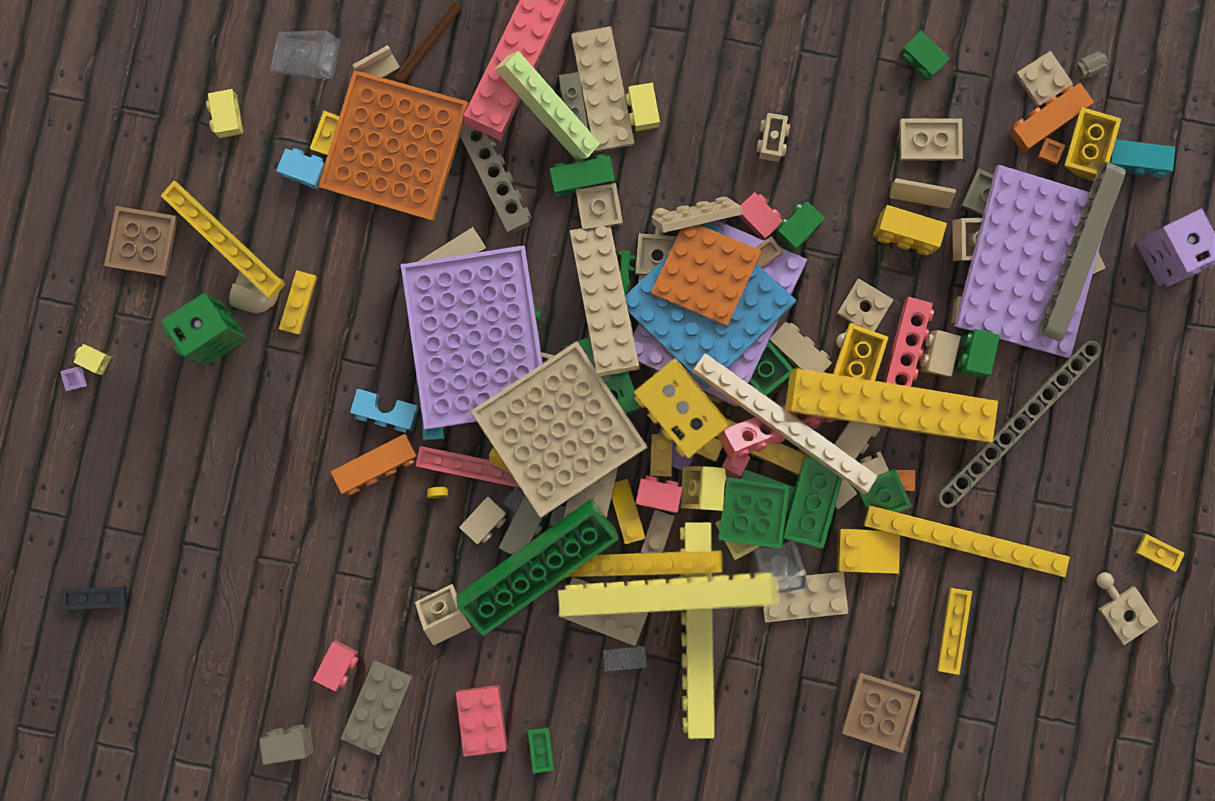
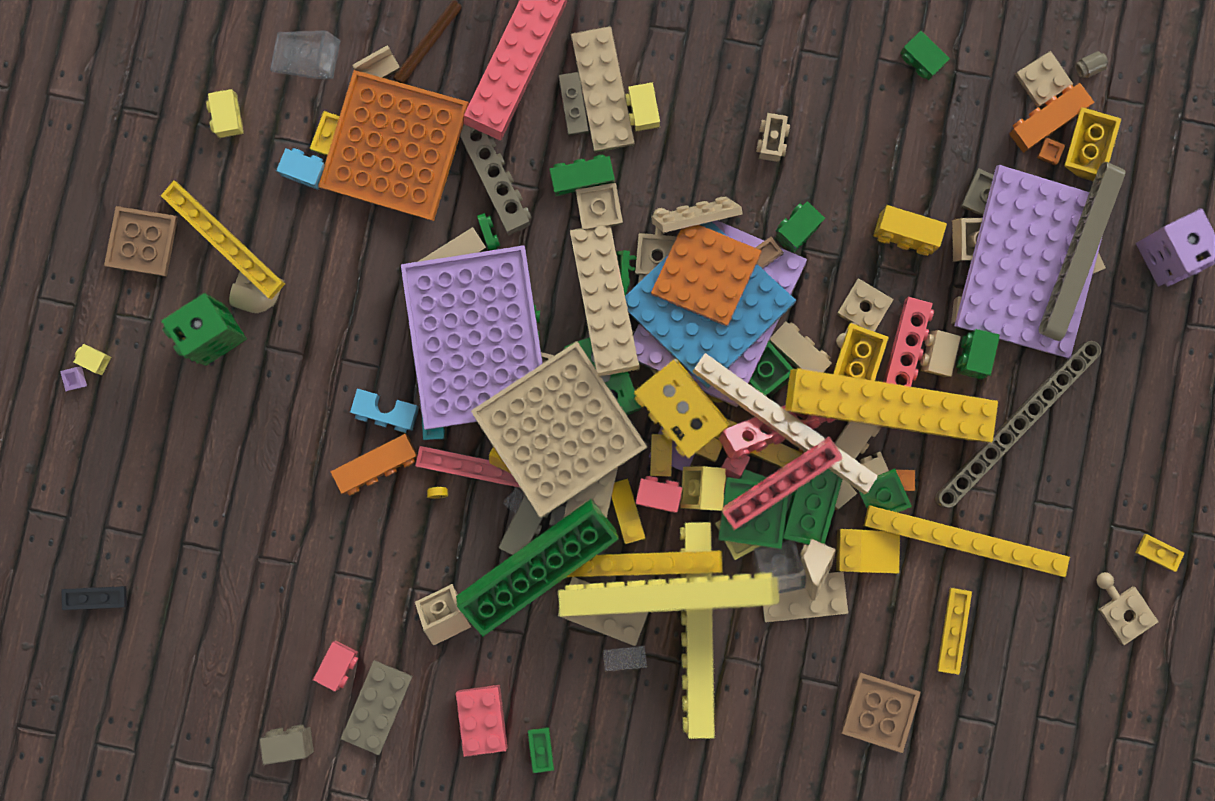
yellow plate [279,270,317,335] -> none
tan brick [459,497,507,544] -> none
yellowish green brick [495,51,600,160] -> none
tan plate [641,510,675,575] -> none
coral brick [738,192,782,241] -> none
tan slope [890,178,956,209] -> none
tan plate [900,119,963,161] -> none
teal brick [1109,140,1175,178] -> none
none -> green plate [477,213,500,251]
none -> coral brick [722,437,842,530]
none -> tan slope [799,539,835,601]

